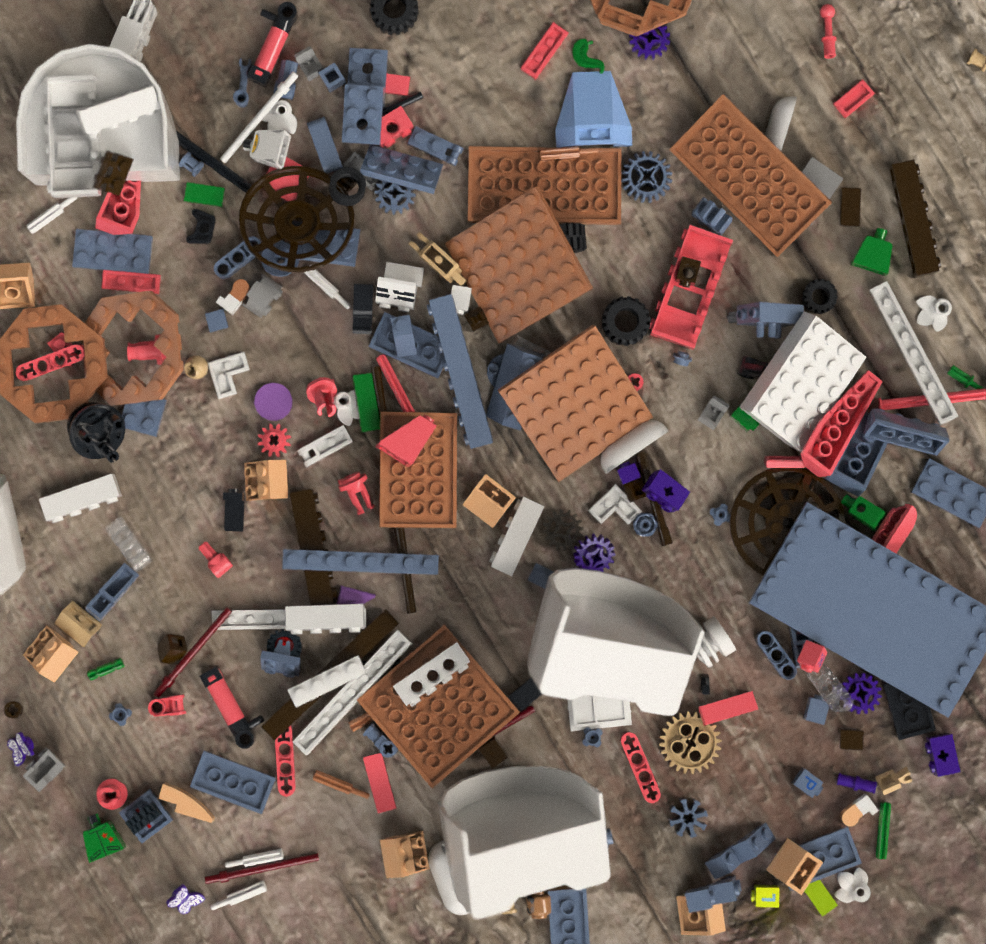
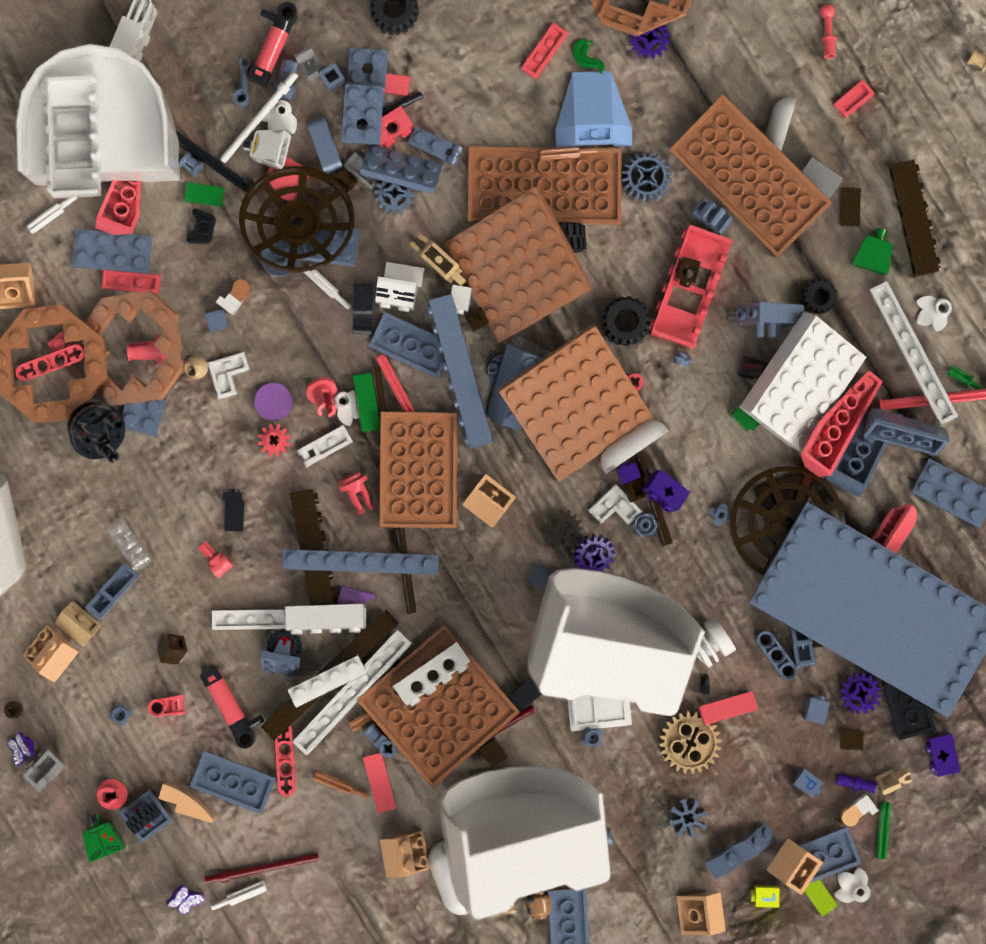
white brick [39,474,122,523] -> none
white brick [75,84,161,136] -> none
green axle [87,658,125,681] -> none
dark brown plate [92,150,134,196] -> none
dark red bar [153,607,233,698] -> none
sand blue beam [214,236,262,279] -> none
white axle [225,848,284,868] -> none
light grey cylinder [242,274,283,318] -> none
light nougat slope [244,460,288,501] -> none
black tyre [329,167,366,206] -> none
coral slope [375,415,436,467] -> none
sand blue slope [390,315,417,358] -> none
white brick [489,497,544,576] -> none
coral beam [620,732,661,803] -> none
sand blue arch [685,875,742,913] -> none
light grey bracket [698,396,729,430] -> none
coral tile [764,456,805,468] -> none
coral brick [797,640,827,673] -> none
clear beam [807,664,853,713] -> none
green torso [841,494,885,532] -> none

